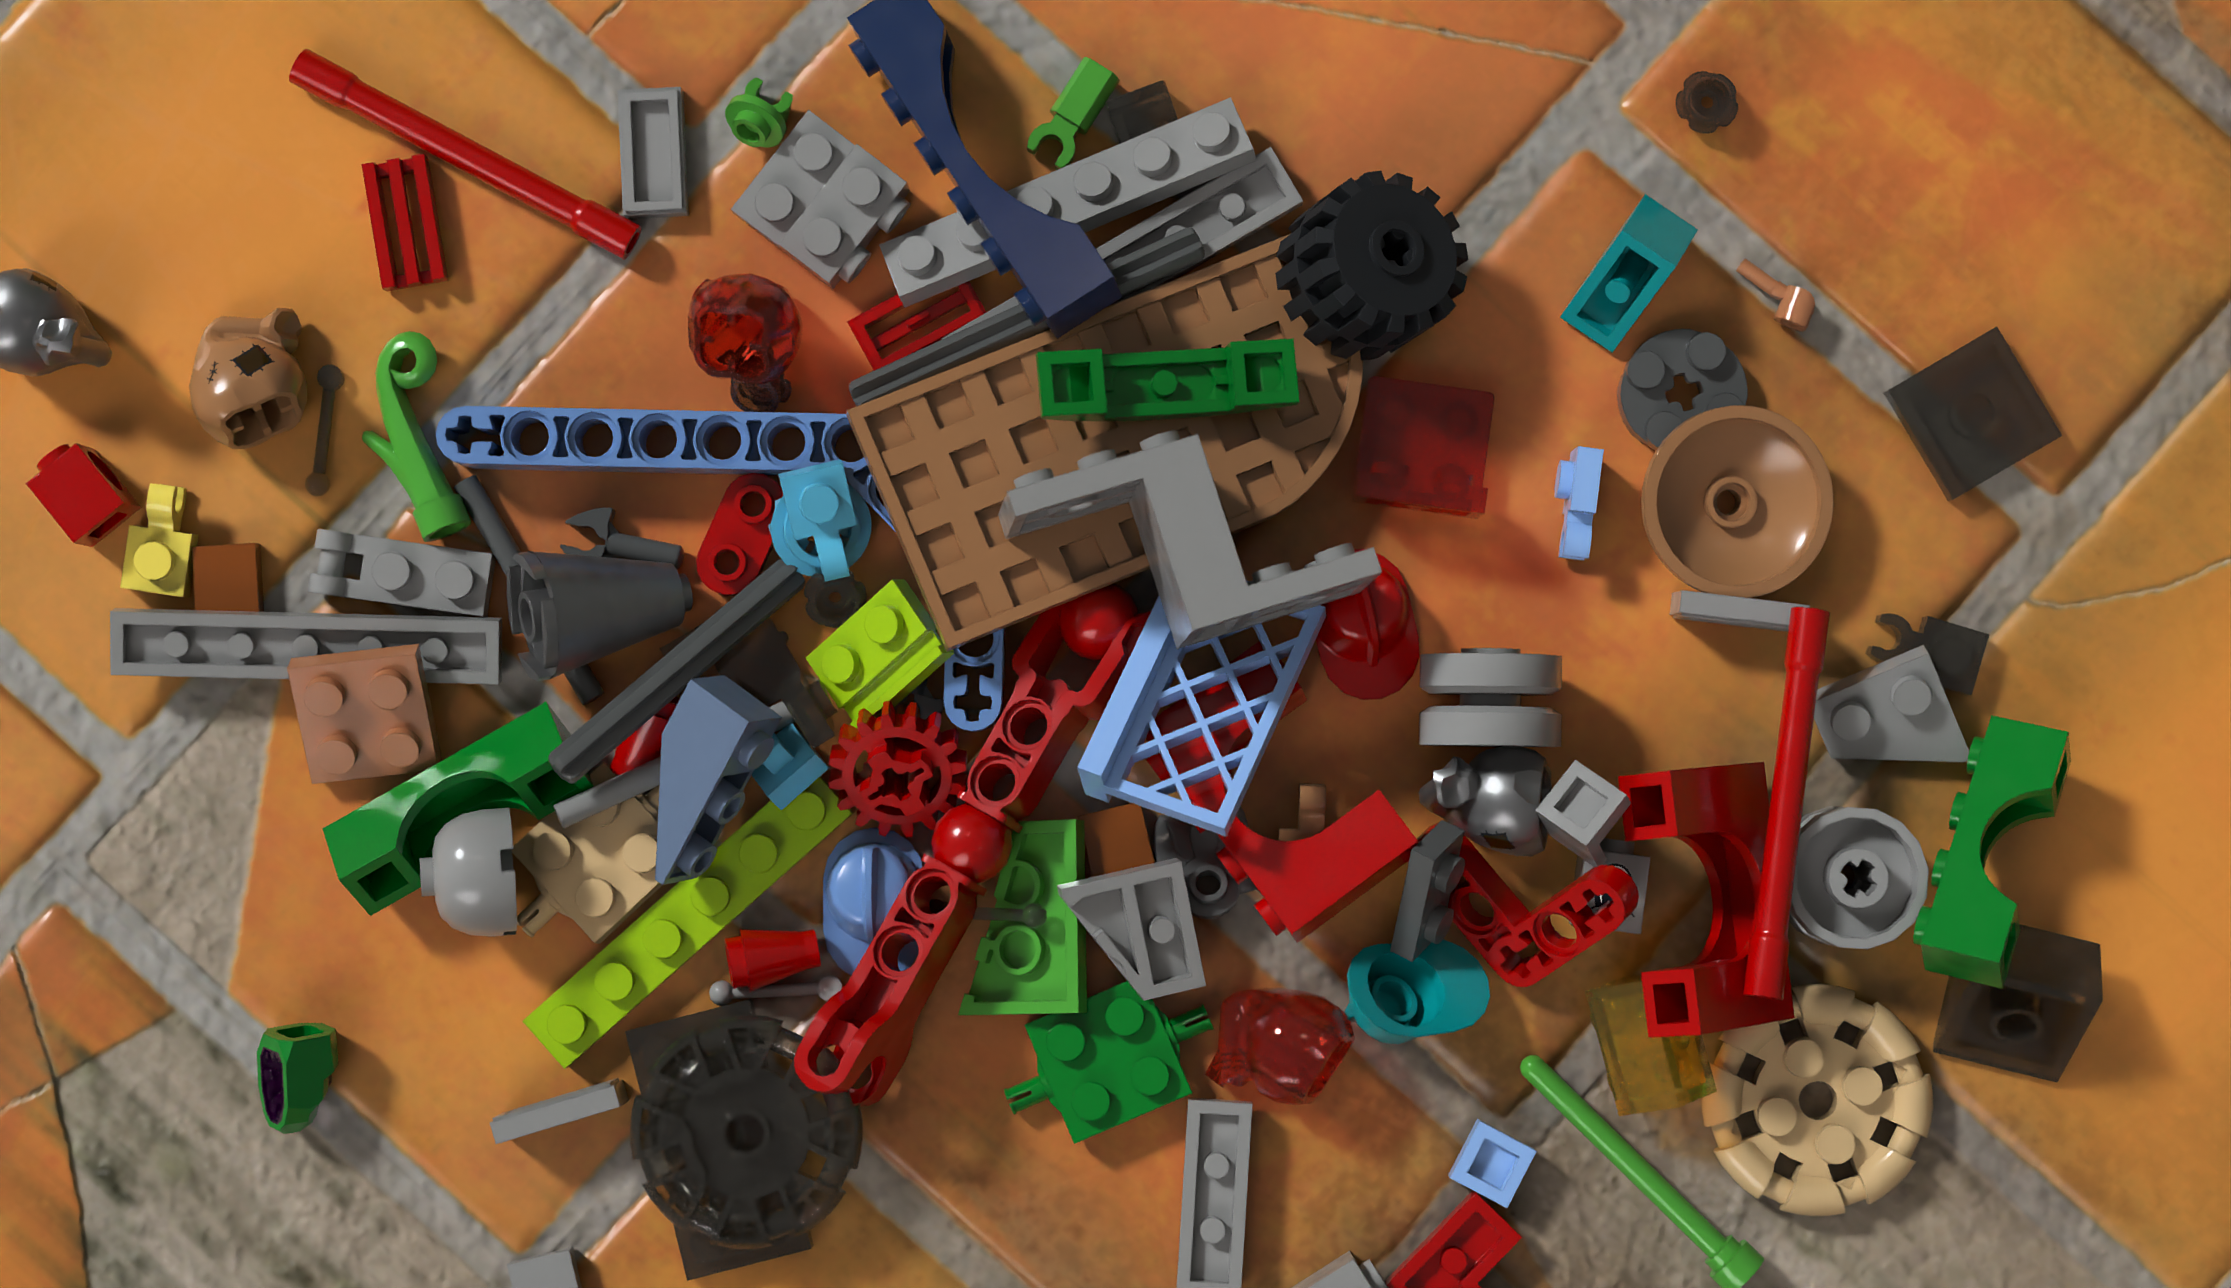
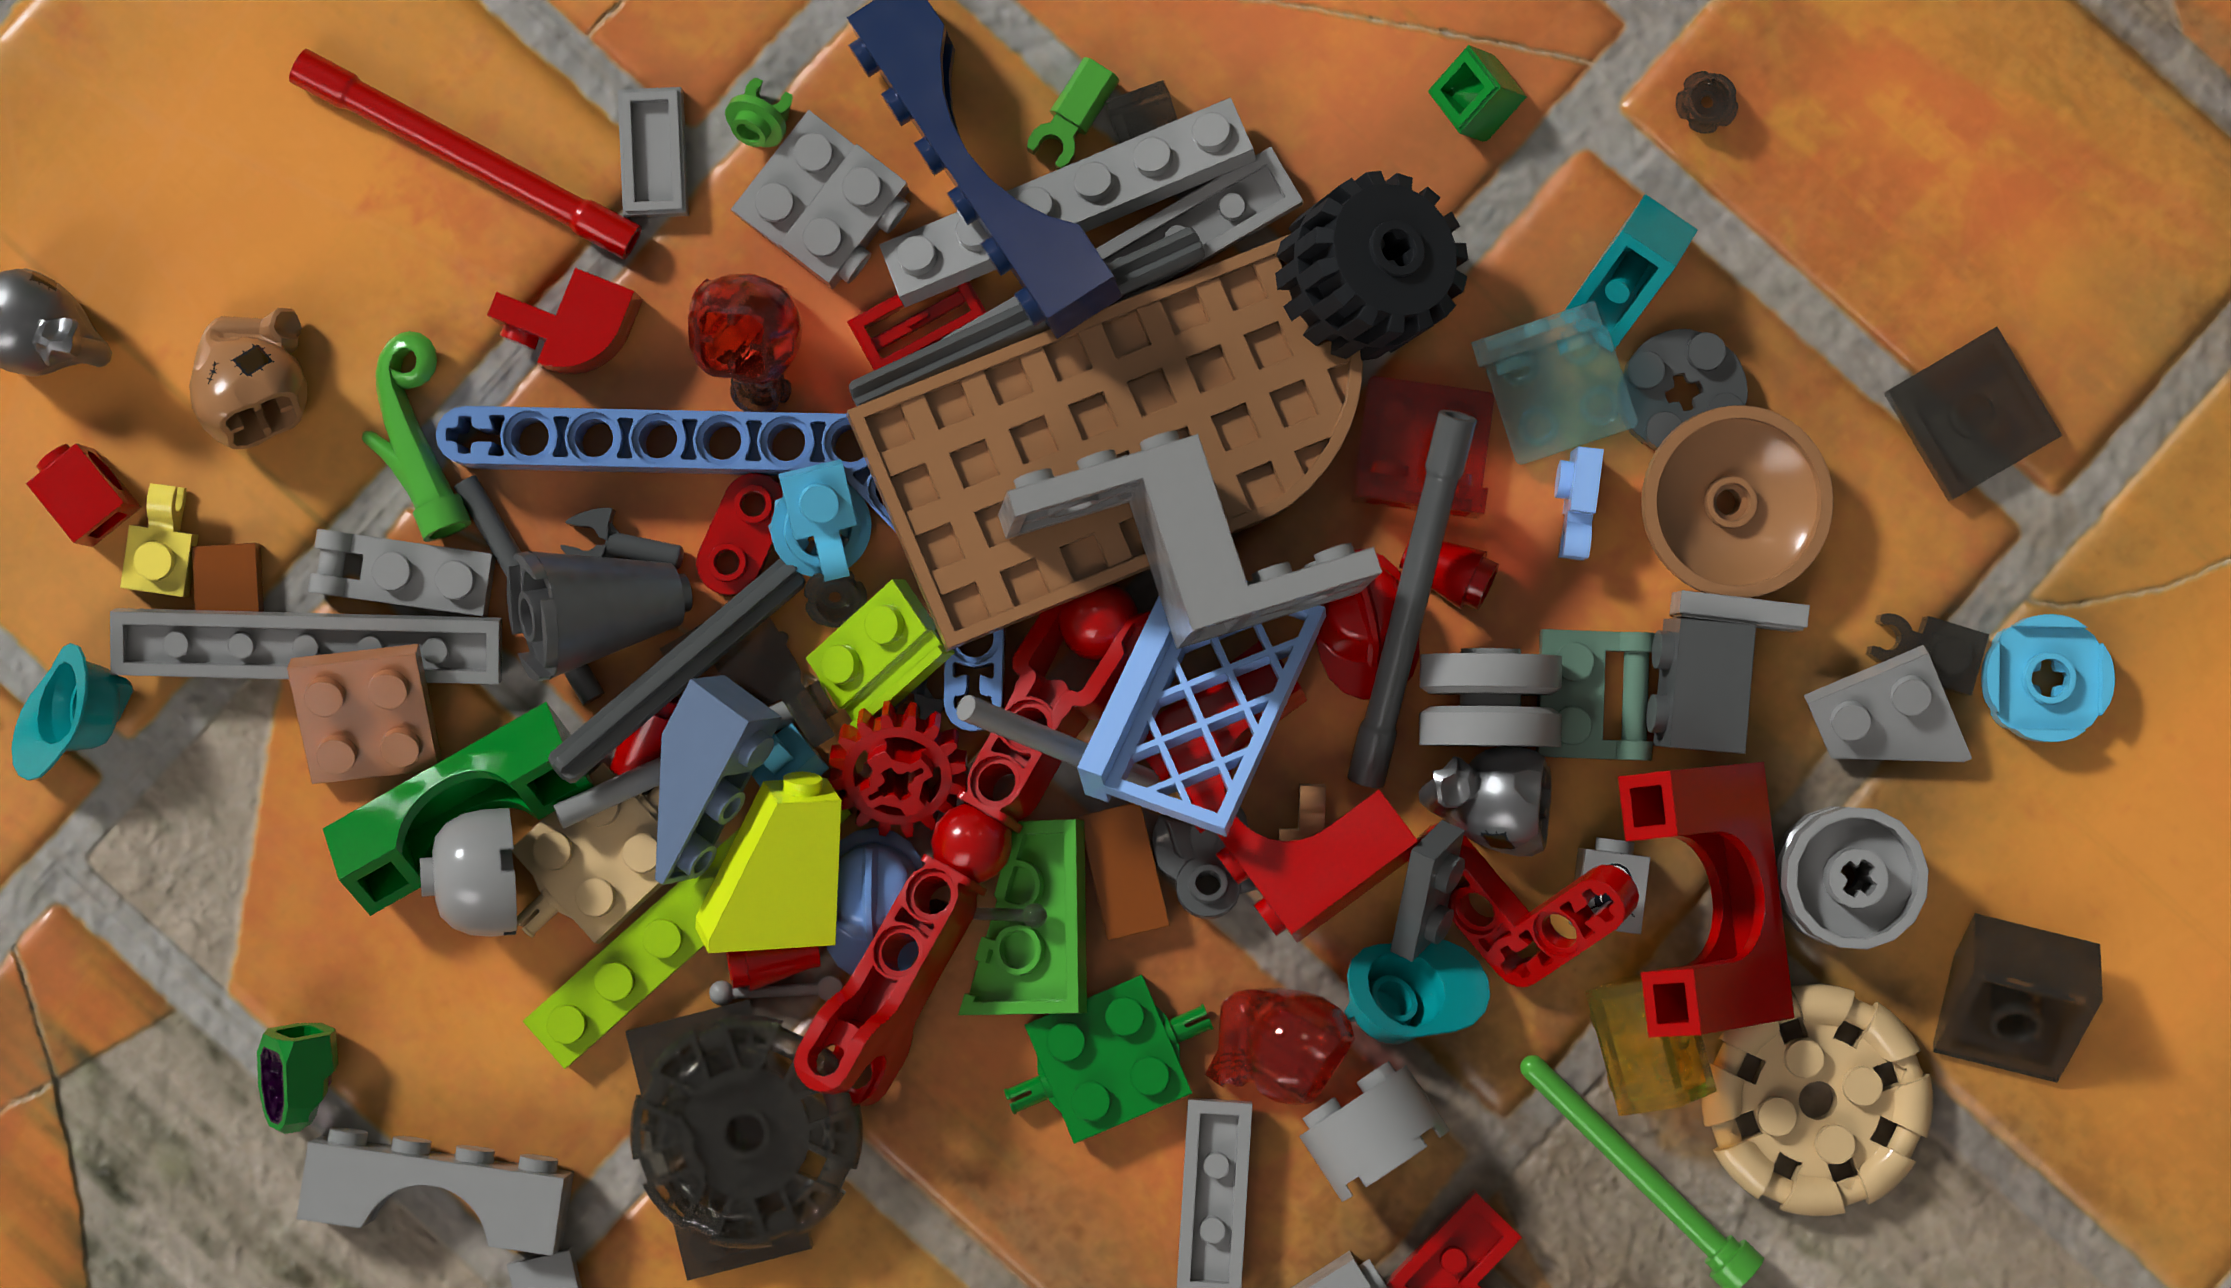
clear smoke hinge [305,364,345,496] -> none
red tile [361,154,449,292] -> none
light grey tile [490,1078,629,1144] -> none
green slope [1036,339,1300,421] -> none
light grey wing [1057,858,1206,1001] -> none
light blue plate [1448,1119,1537,1208] -> none
light grey panel [1535,760,1631,867] -> none
nougat hand [1736,258,1815,332] -> none
red piece [1743,607,1830,1000] -> none
green arch [1913,715,2071,989] -> none
none -> teal piece [11,643,133,781]
none -> light grey arch [296,1127,574,1256]
none -> red brick [487,268,643,374]
none -> neon yellow slope [695,771,842,953]
none -> light grey bar [957,695,1158,788]
none -> light grey brick [1299,1061,1450,1202]
none -> dark grey piece [1347,410,1477,788]
none -> red cone [1399,541,1499,610]
none -> green slope [1428,45,1527,142]
none -> clear light blue bracket [1471,301,1638,465]
none -> sand green plate [1536,629,1655,761]
none -> dark grey brick [1646,618,1756,754]
none -> medium azure plate [1981,614,2115,742]

